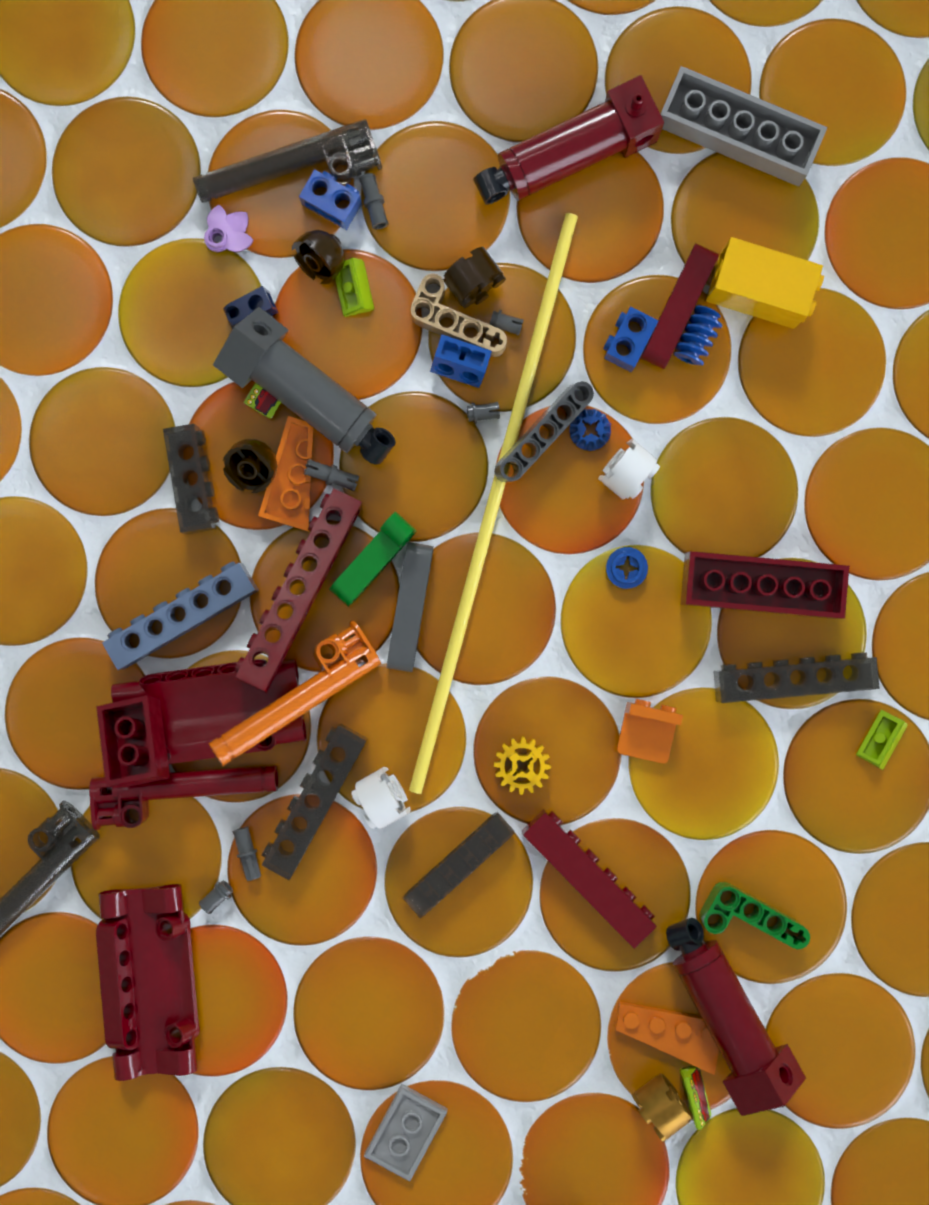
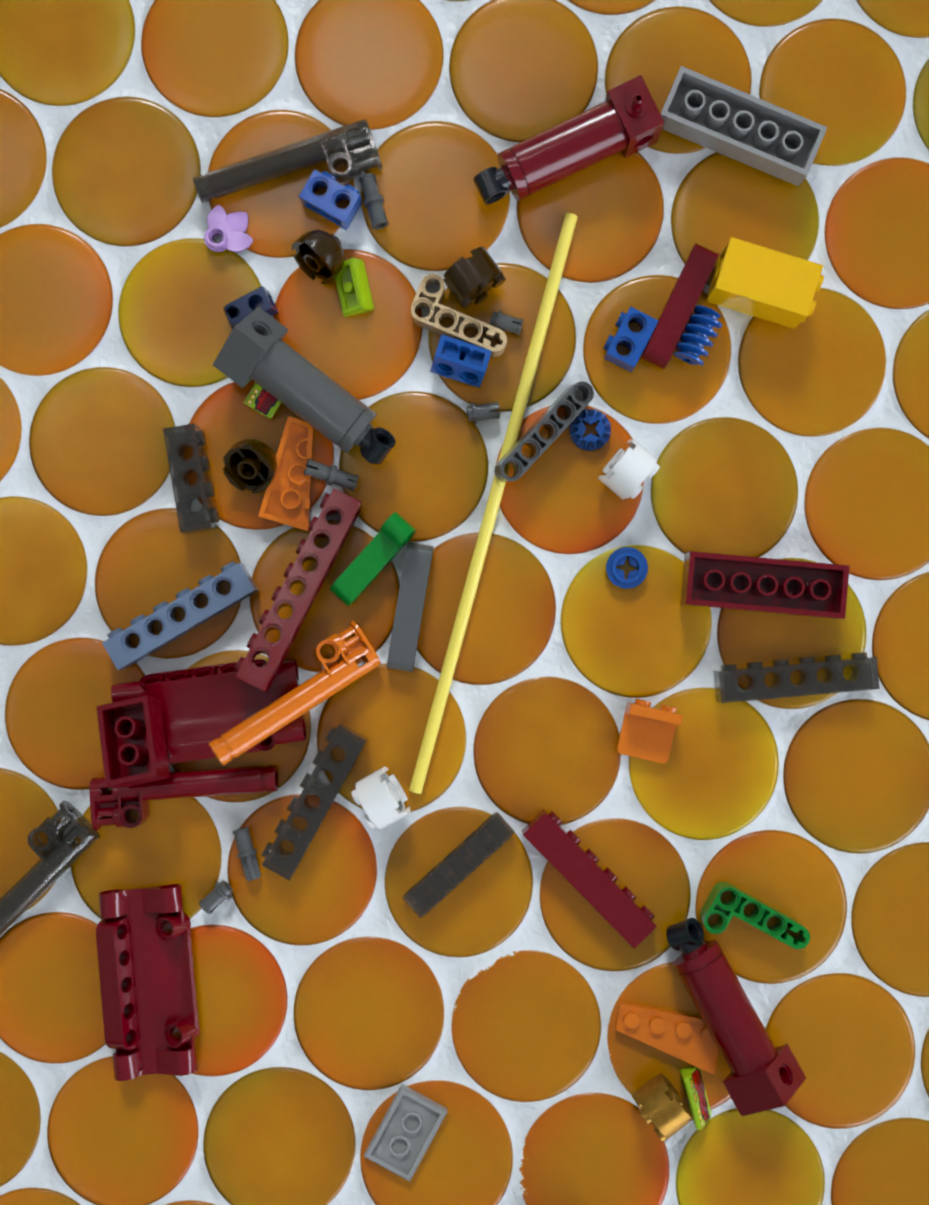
yellow gear [494,736,551,795] -> none
lime slope [856,710,908,770] -> none

